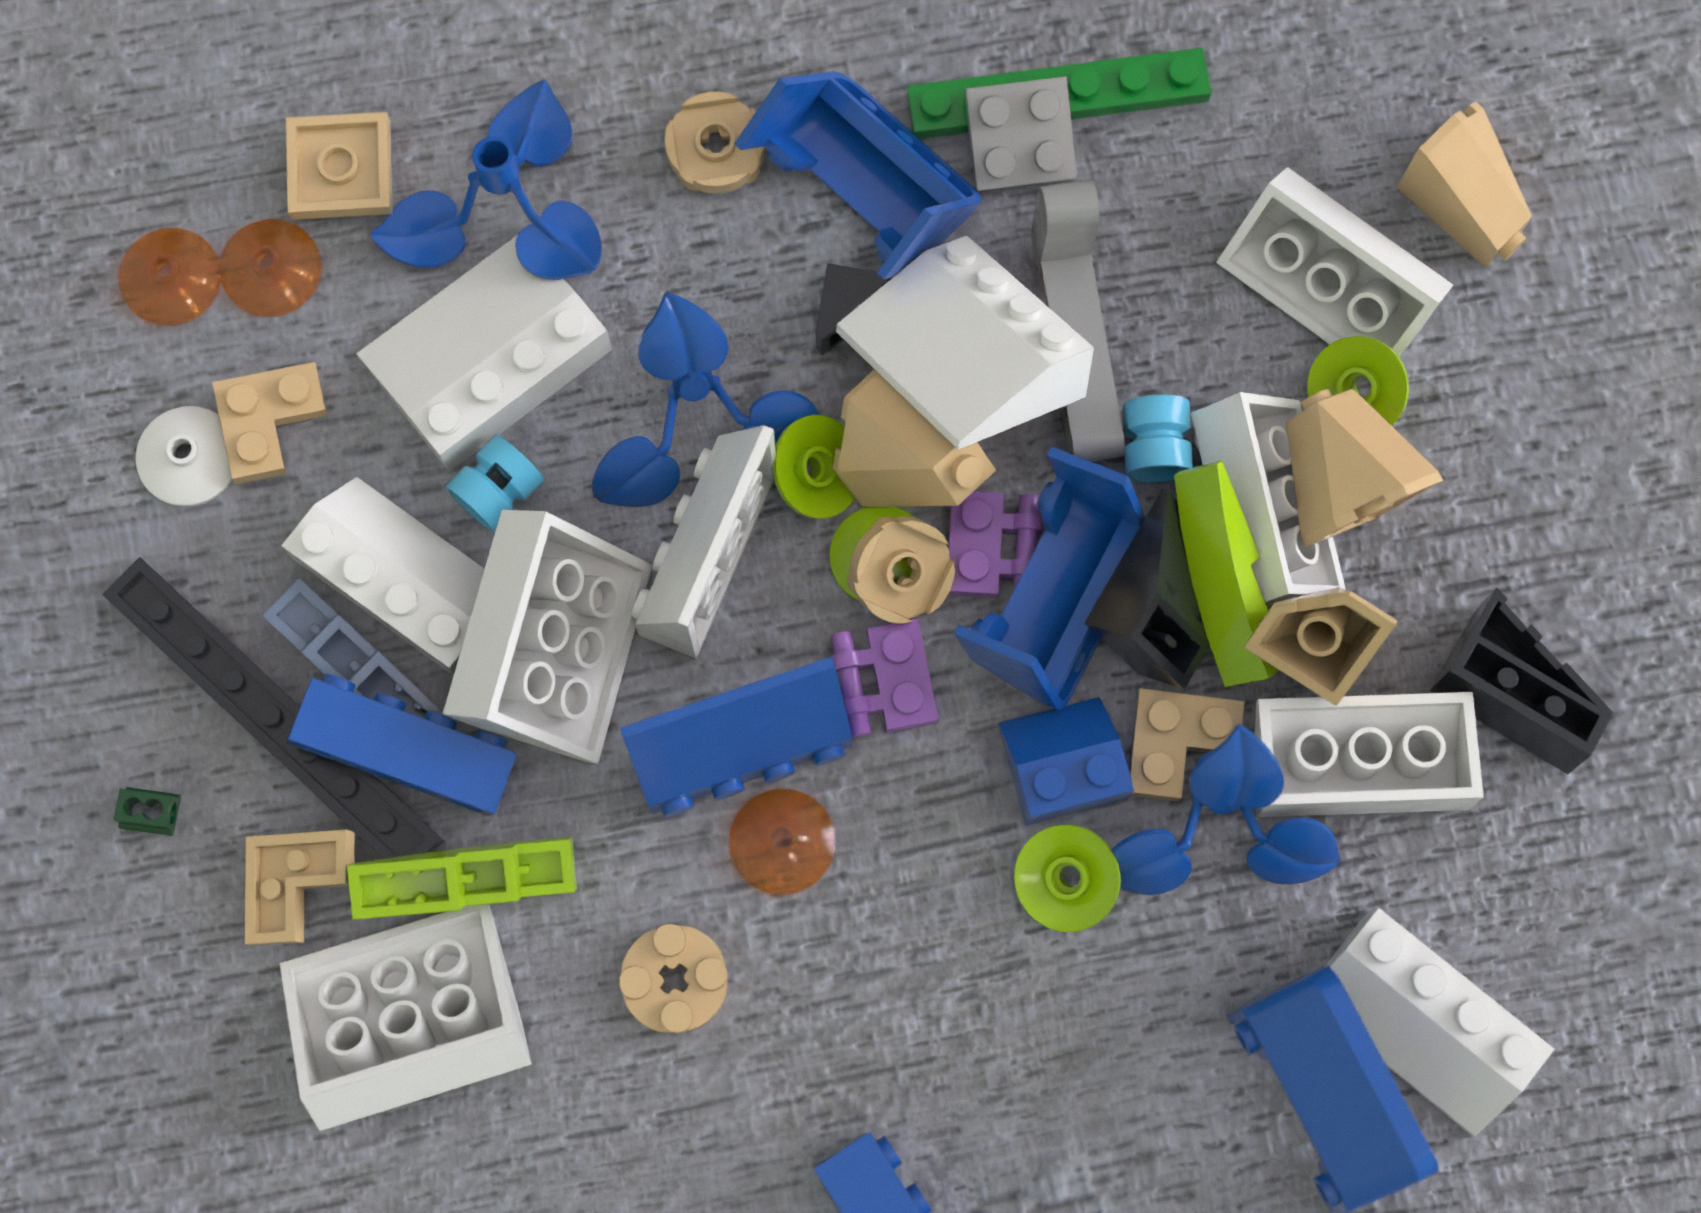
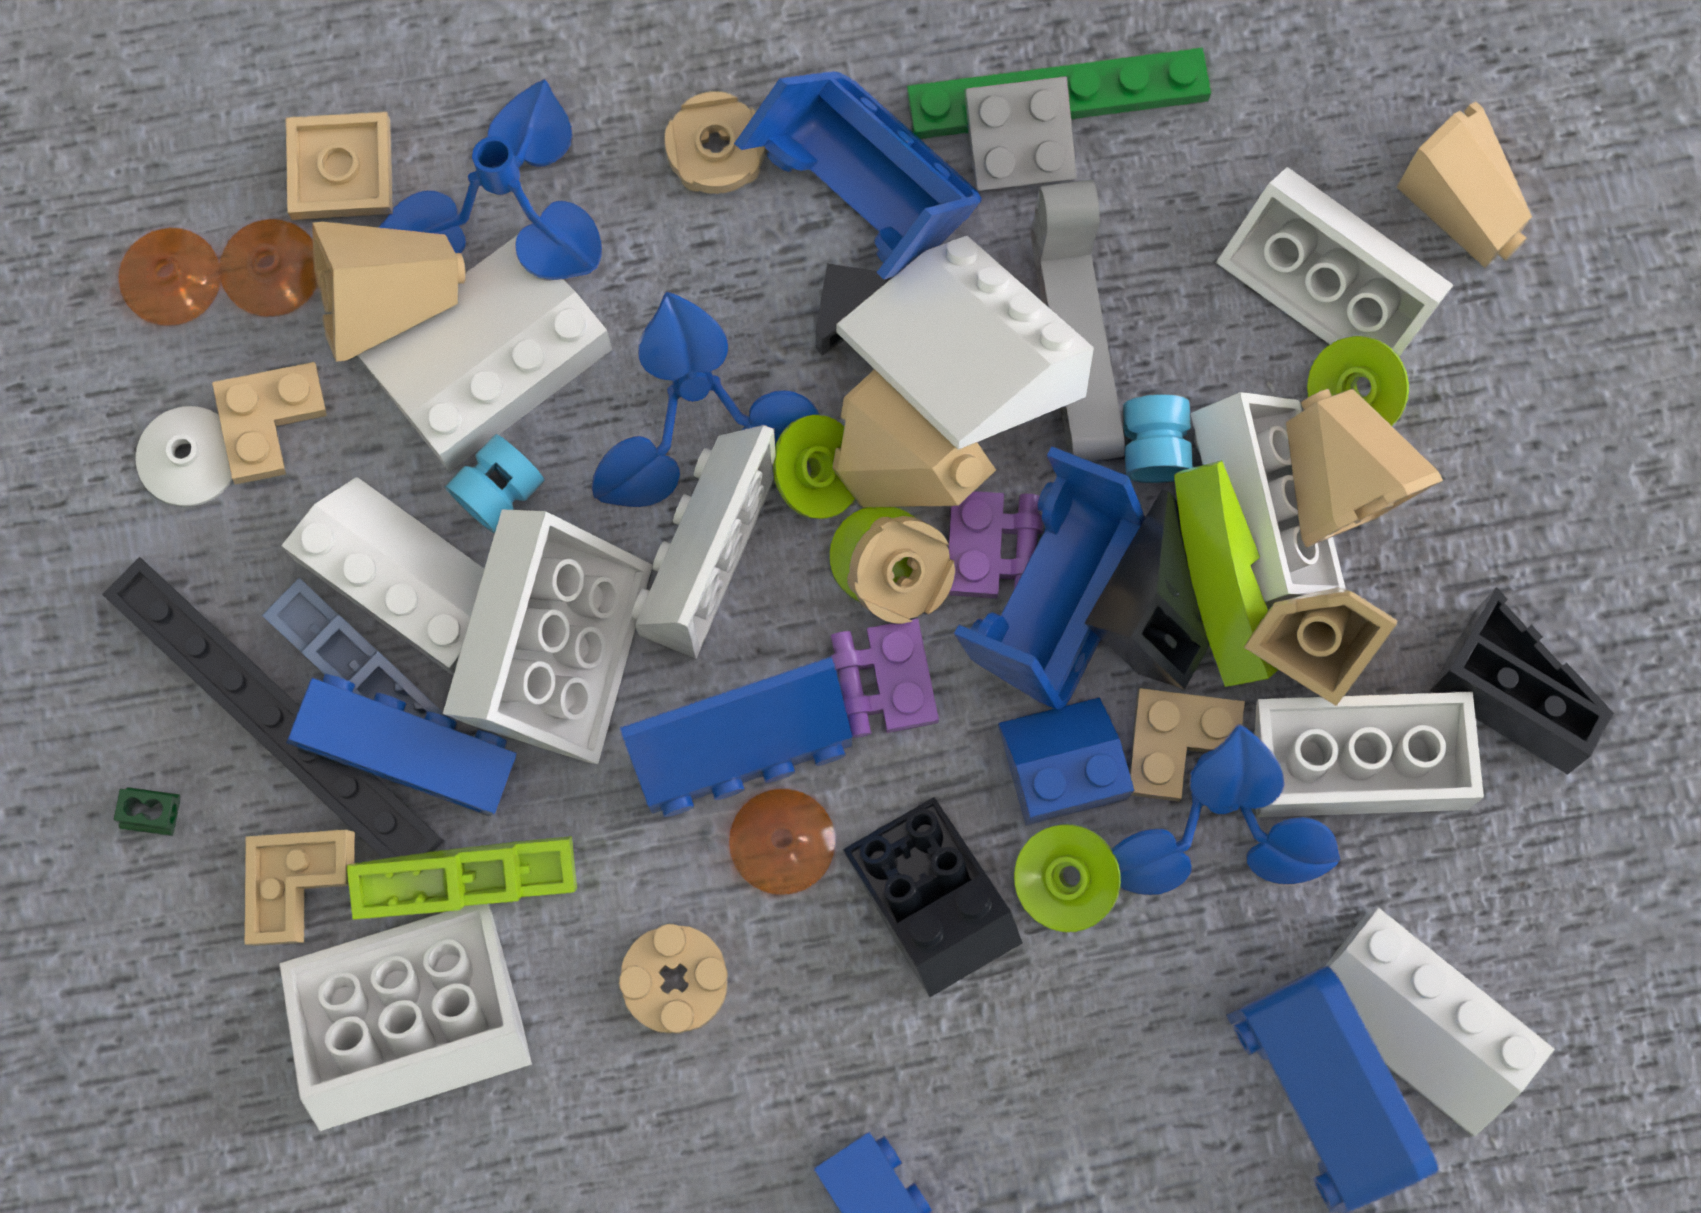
none -> tan slope [312,222,465,362]
none -> black slope [843,797,1023,997]

